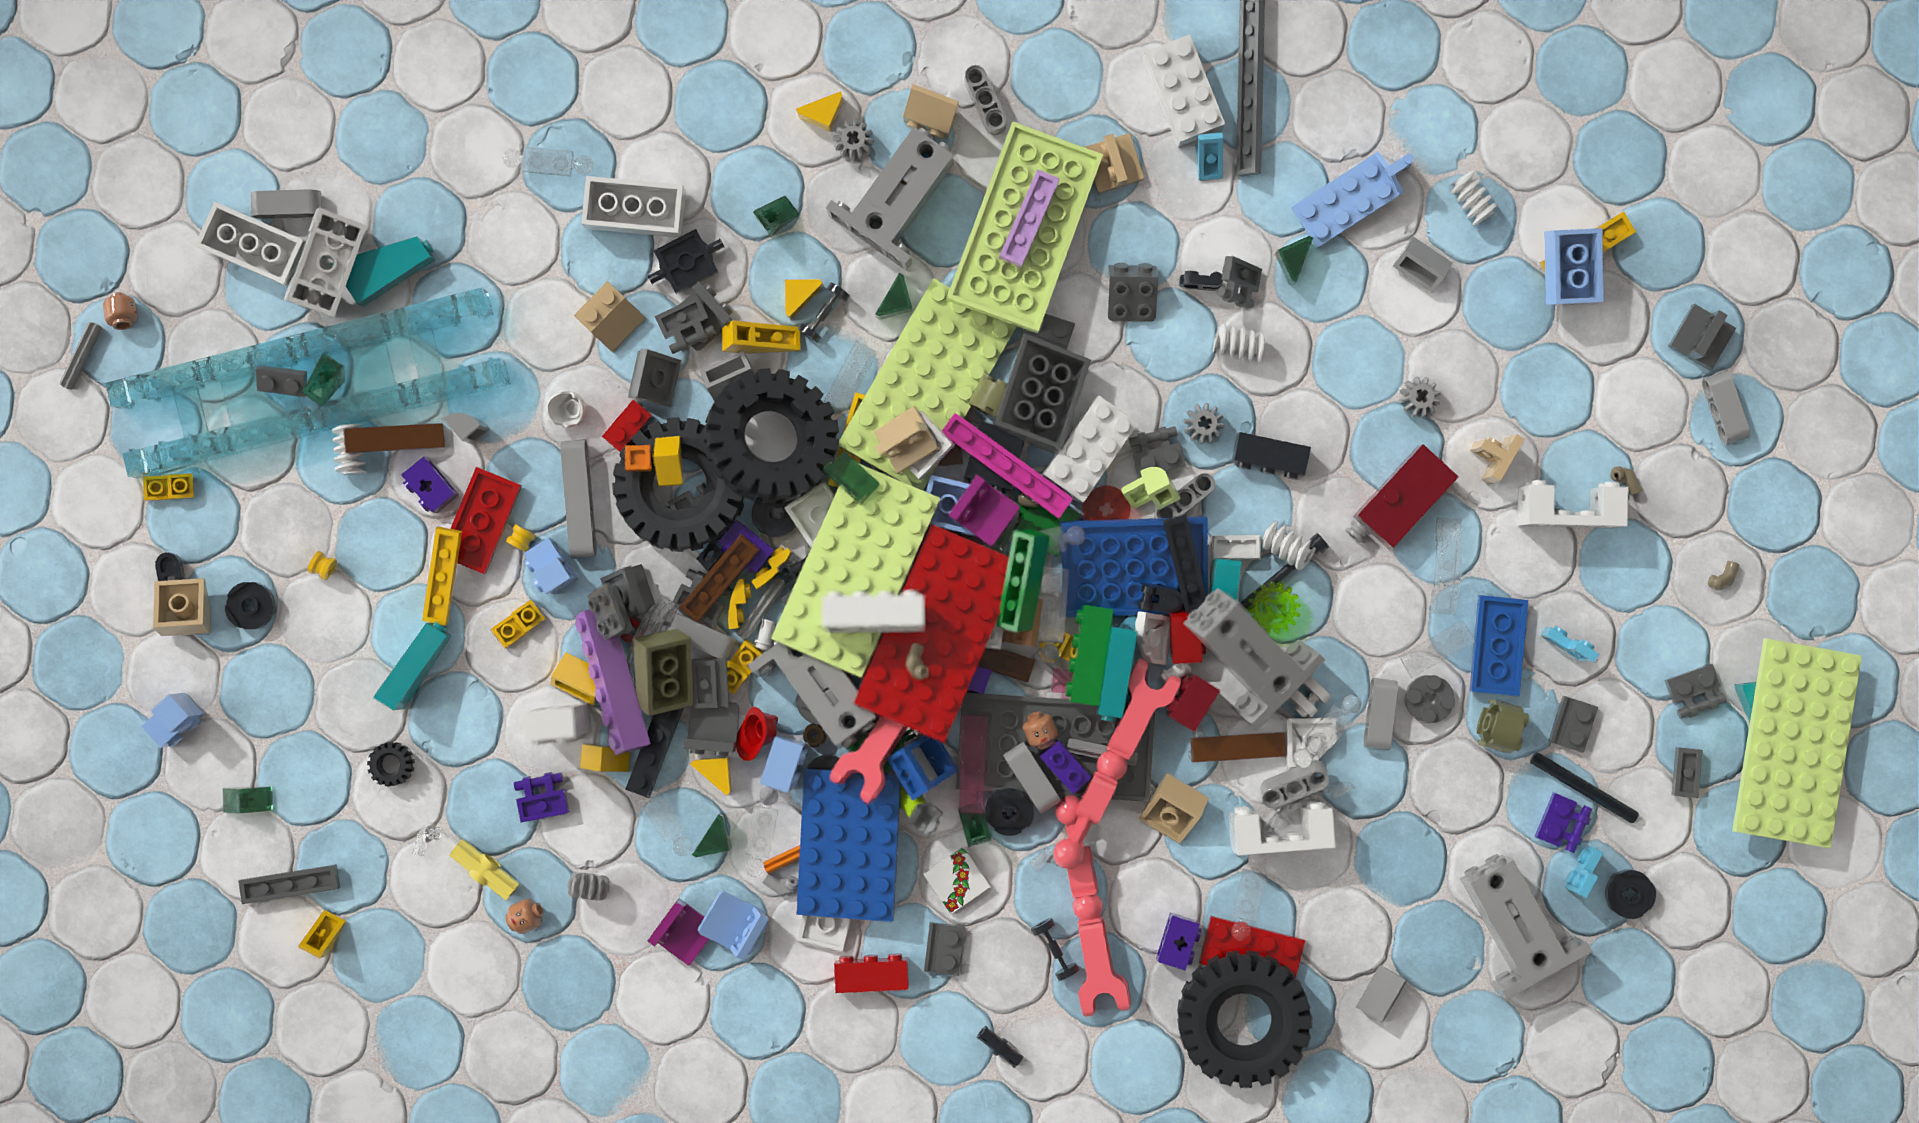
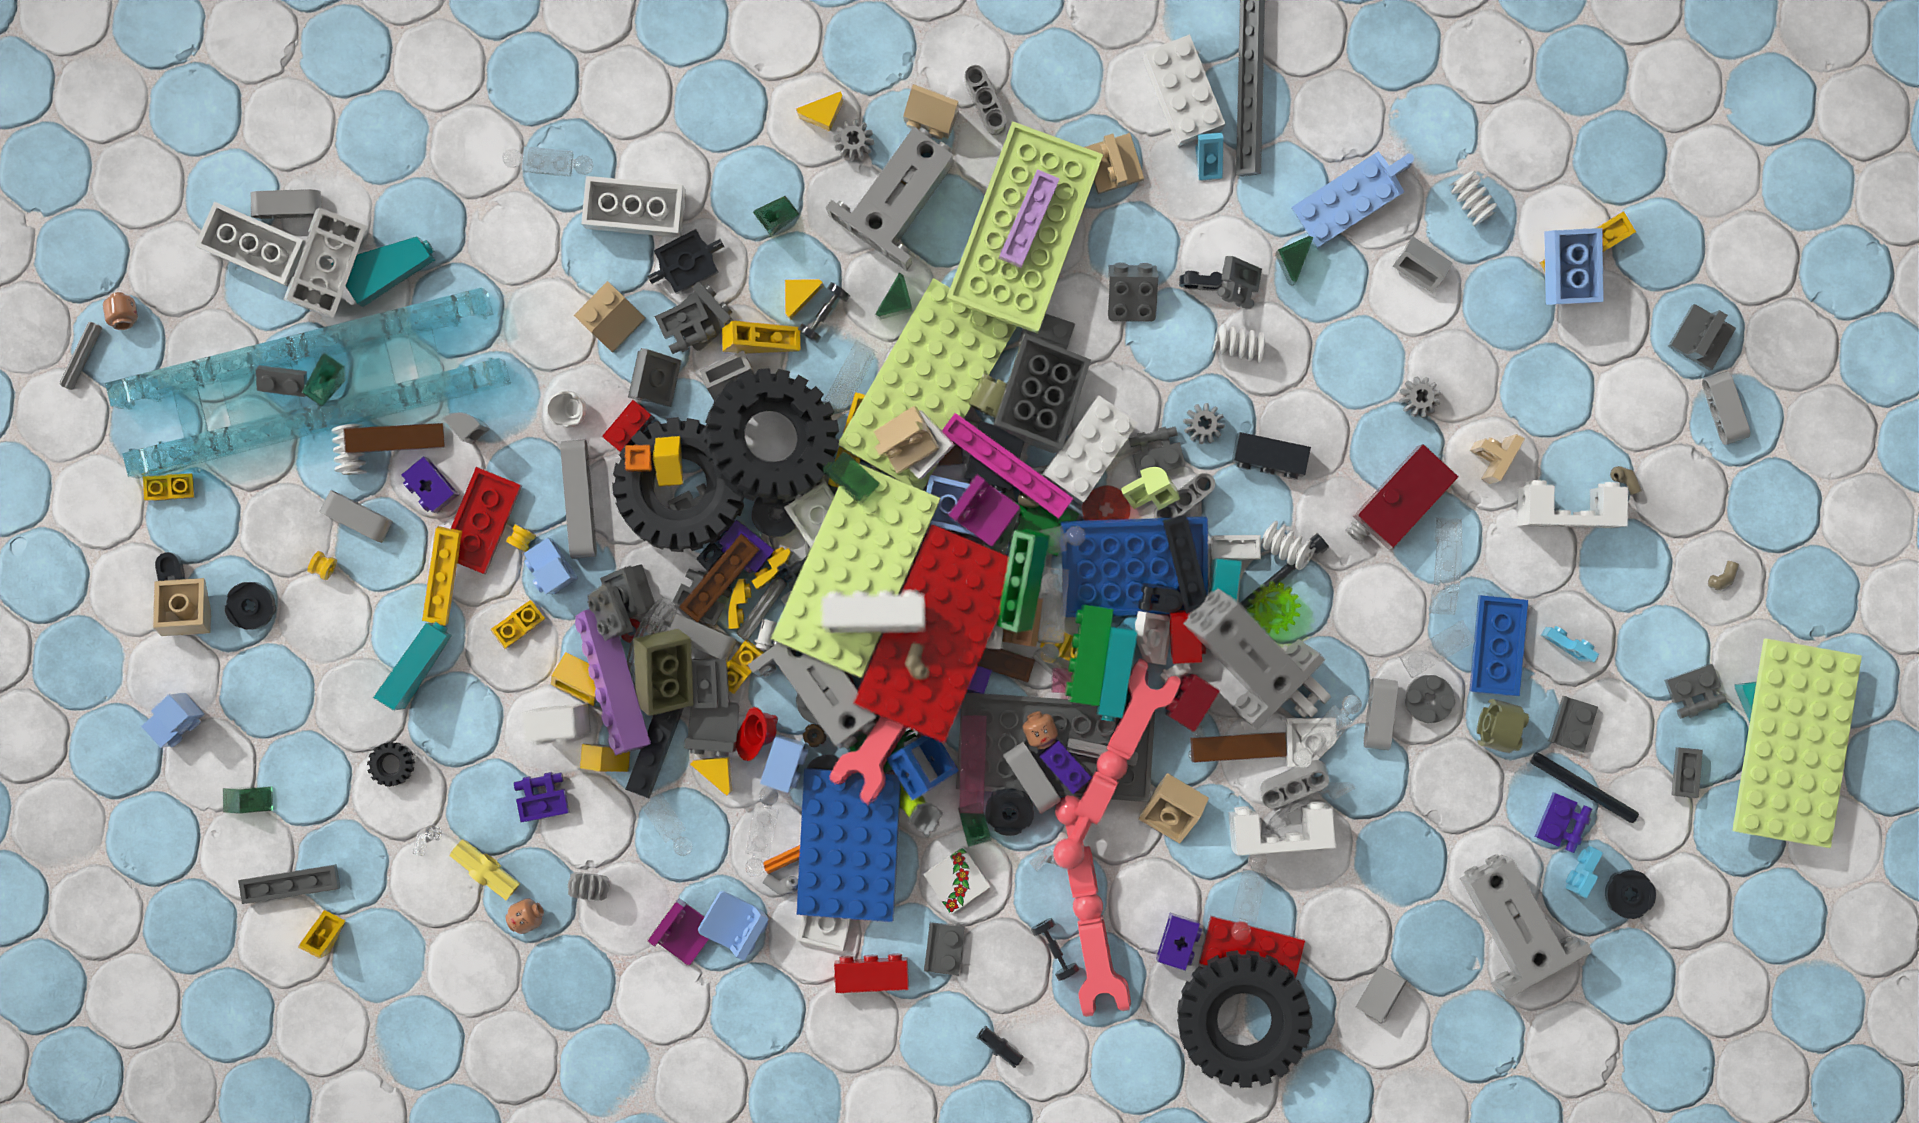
clear green slope [692,812,732,857] -> none
none -> light grey beam [319,490,393,543]

